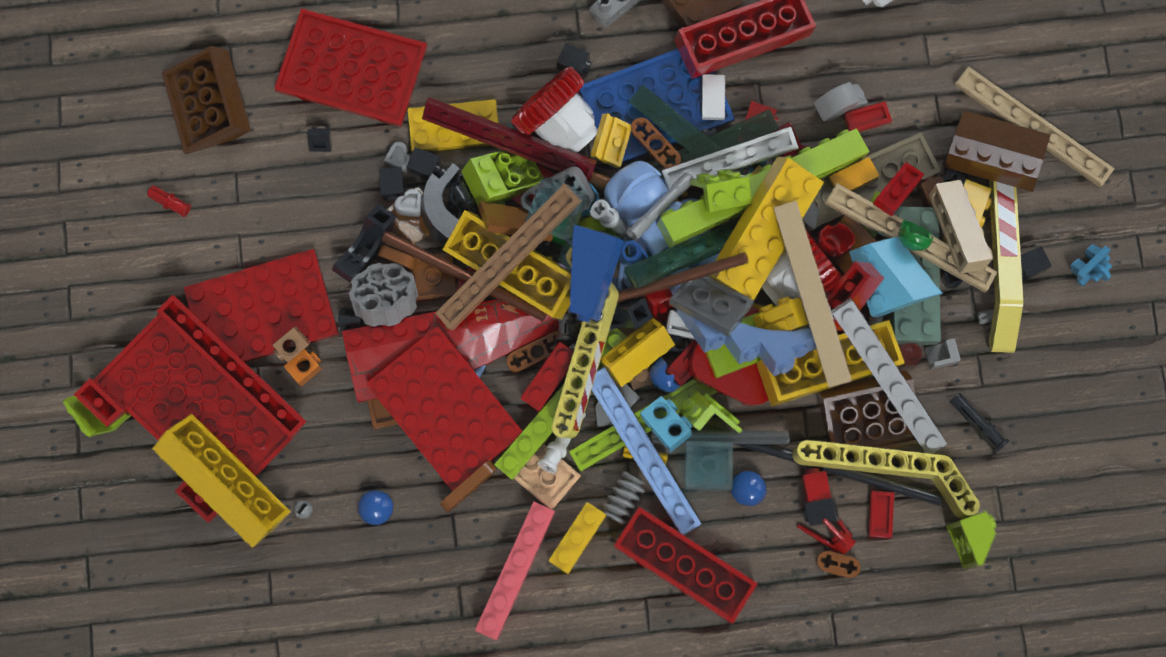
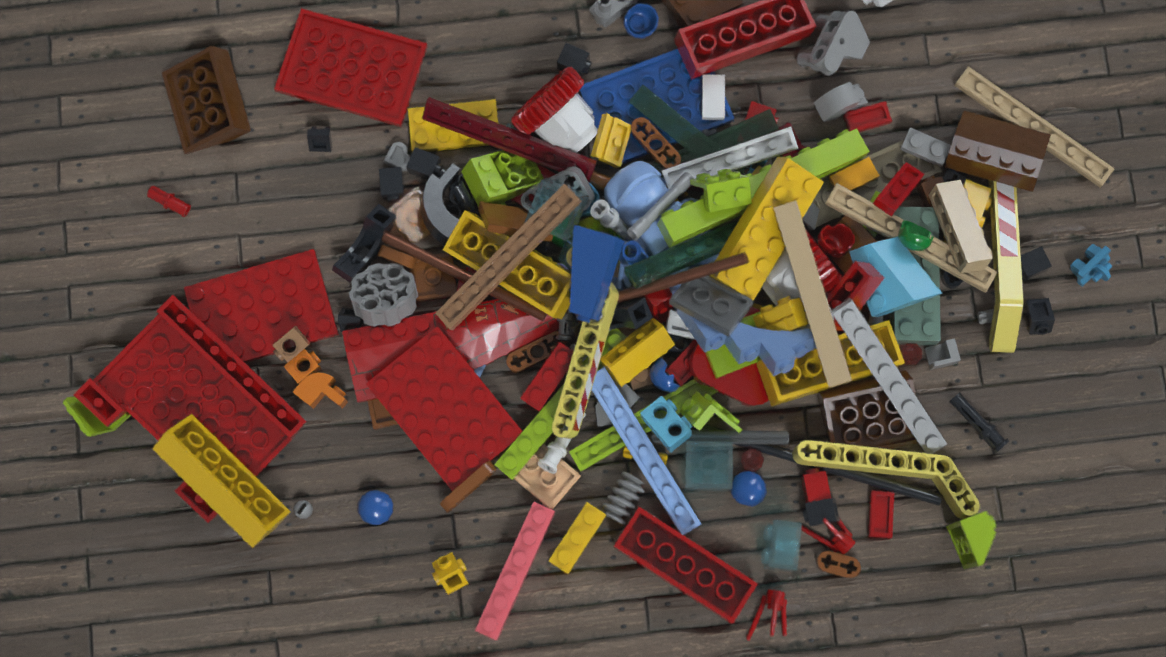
light grey tile [394,189,421,217] -> none
none -> orange brick [293,373,348,409]
none -> yellow brick [432,552,469,595]
none -> blue hair [624,3,659,39]
none -> clear red tile [741,449,764,472]
none -> red plant [746,589,787,641]
none -> clear light blue brick [761,520,802,572]
none -> light grey piece [797,11,870,76]
none -> light grey plate [900,128,951,167]
none -> black bracket [1025,298,1055,335]

